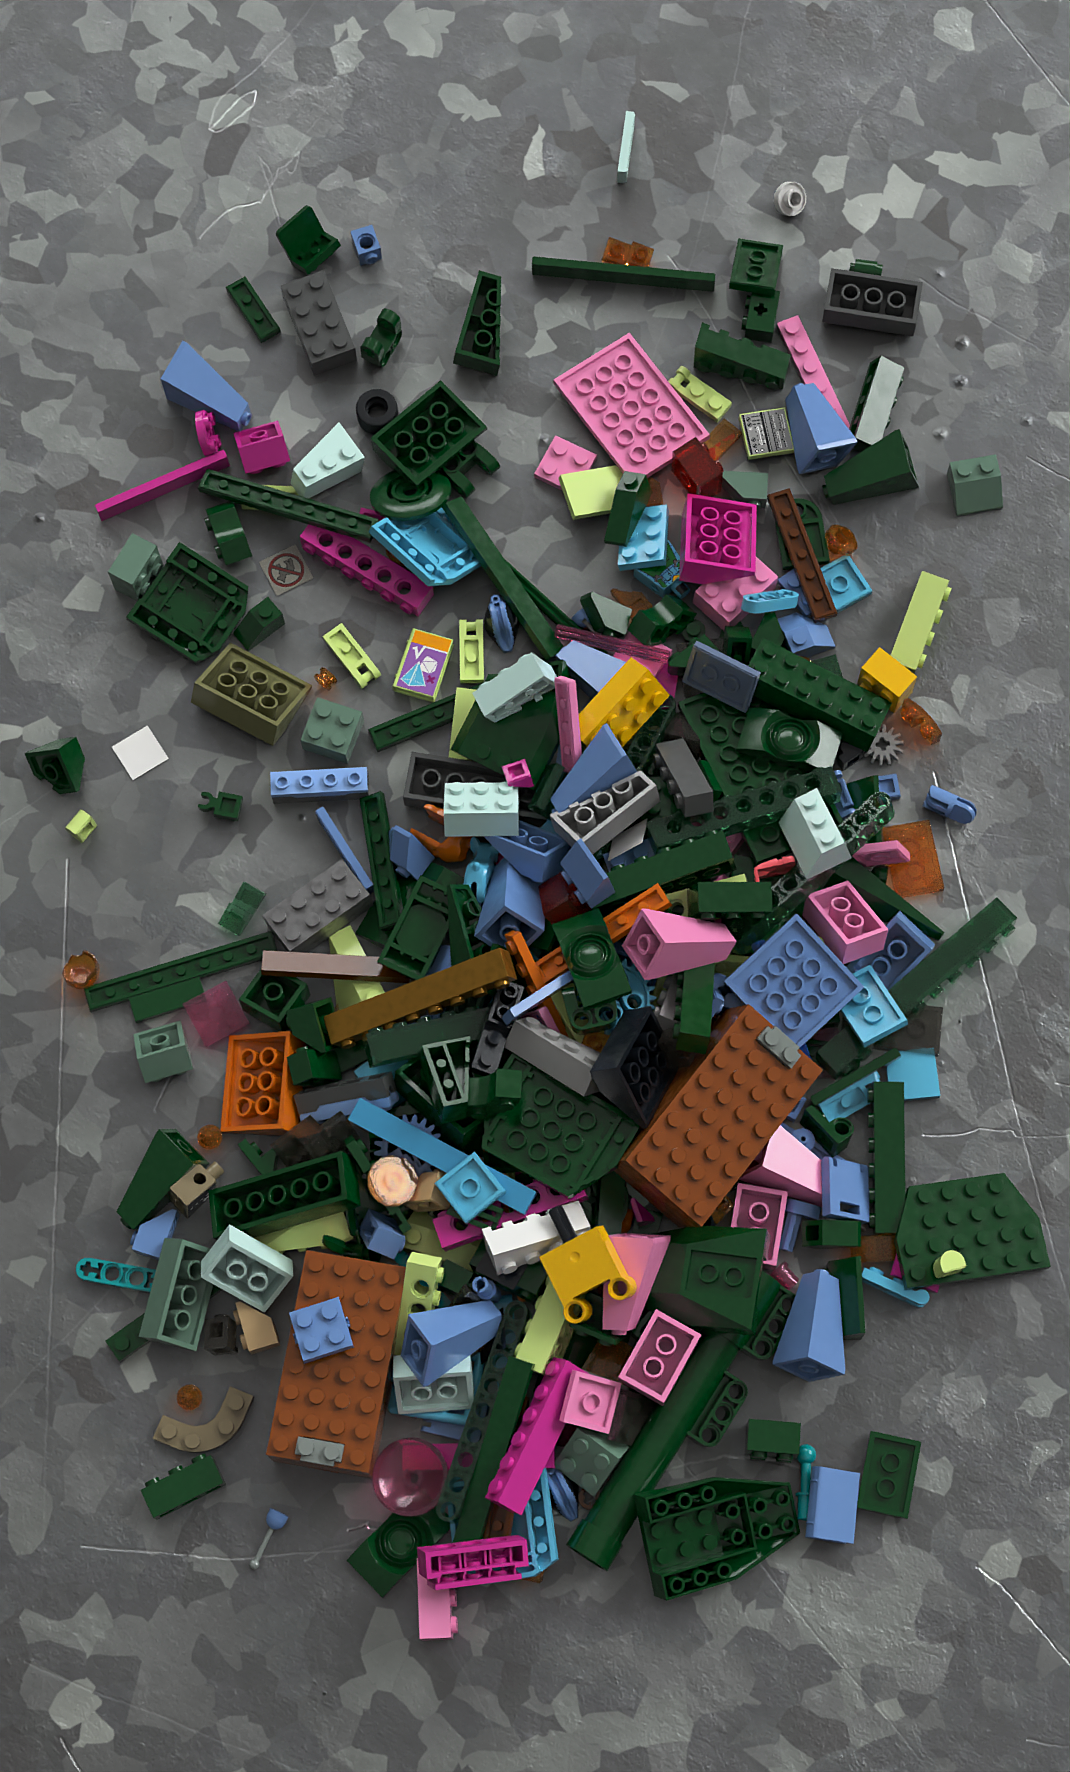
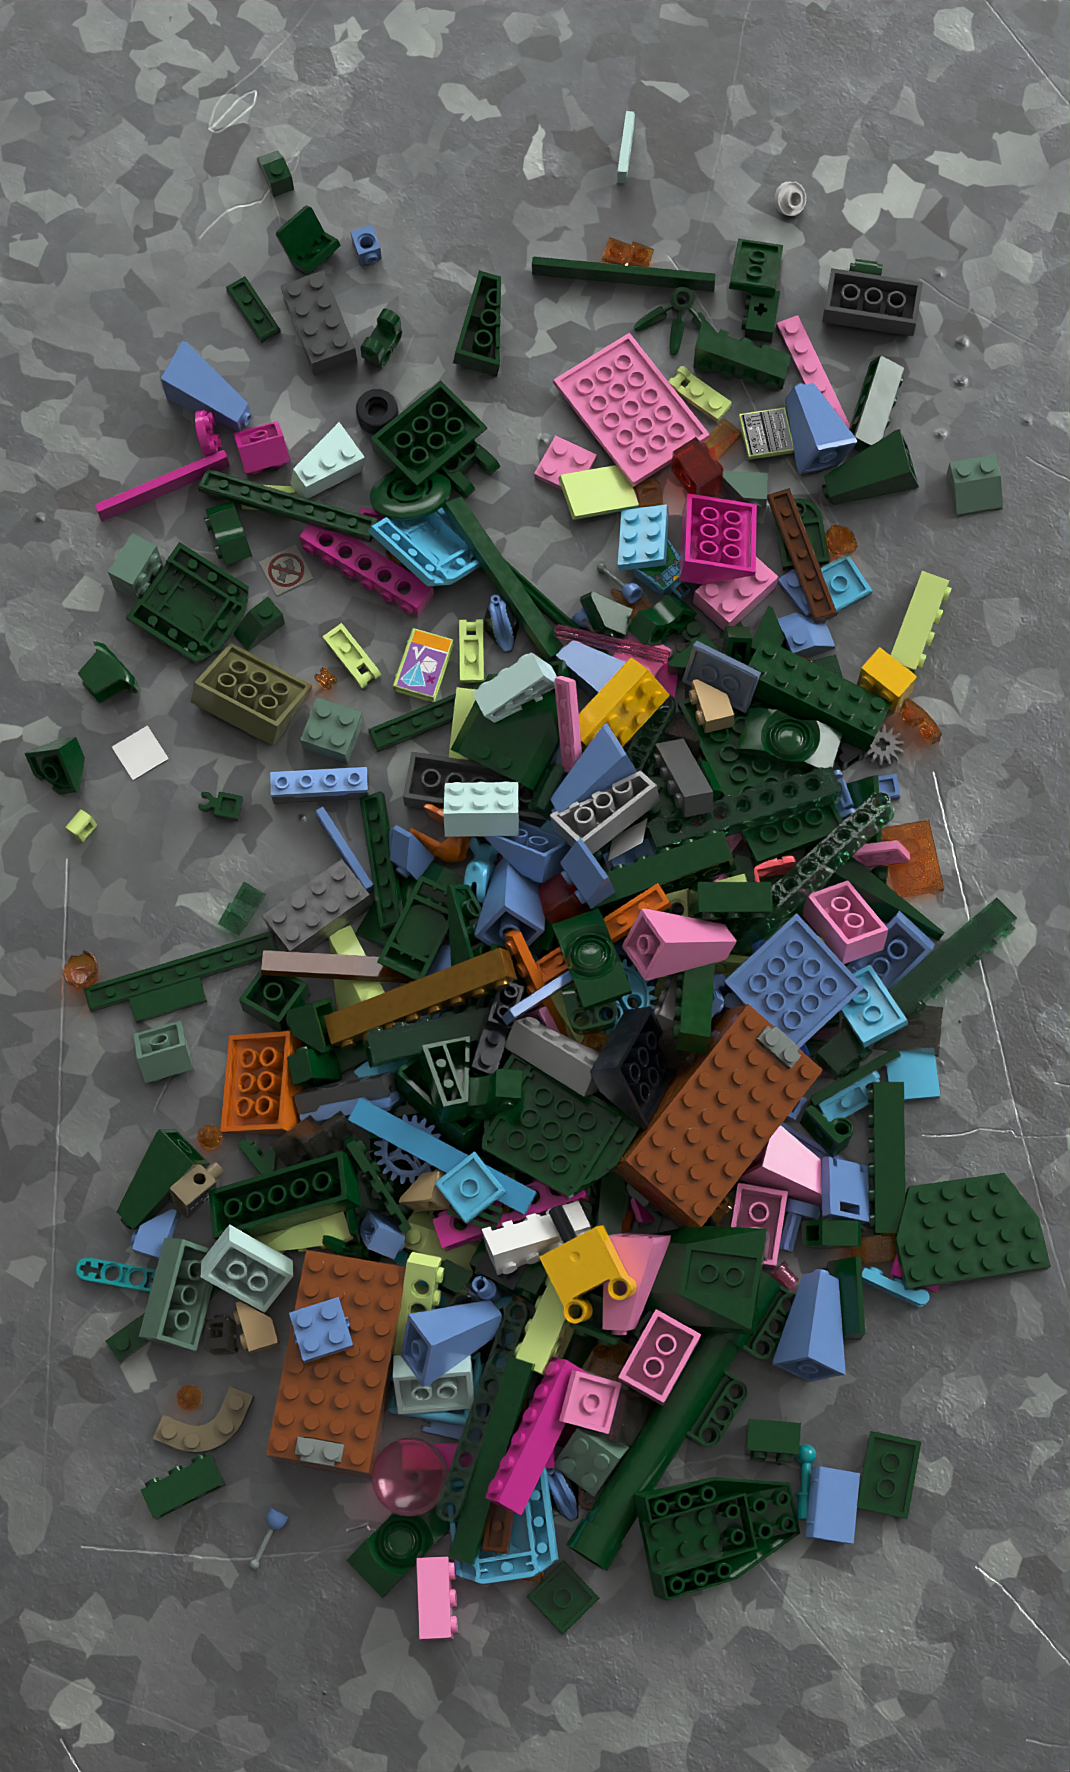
clear pink plate [183,981,250,1047] -> none
clear orange tile [368,1155,418,1207] -> none
dark pink brick [417,1535,529,1590] -> none
dark pink slope [502,759,534,787] -> none
dark green slope [604,471,653,547] -> none
medium azure beam [741,589,799,614] -> none
light aqua slope [779,788,852,880] -> none
medium blue tile [792,1128,815,1151] -> none
medium blue arm [923,785,977,824] -> none
yellowish green brick [933,1250,967,1278] -> none
none -> dark green piece [78,641,138,703]
none -> dark green slope [257,150,294,197]
none -> dark green tile [527,1560,600,1635]
none -> medium blue hinge [597,563,643,604]
none -> dark green plant [634,287,716,355]
none -> tan slope [689,680,734,733]

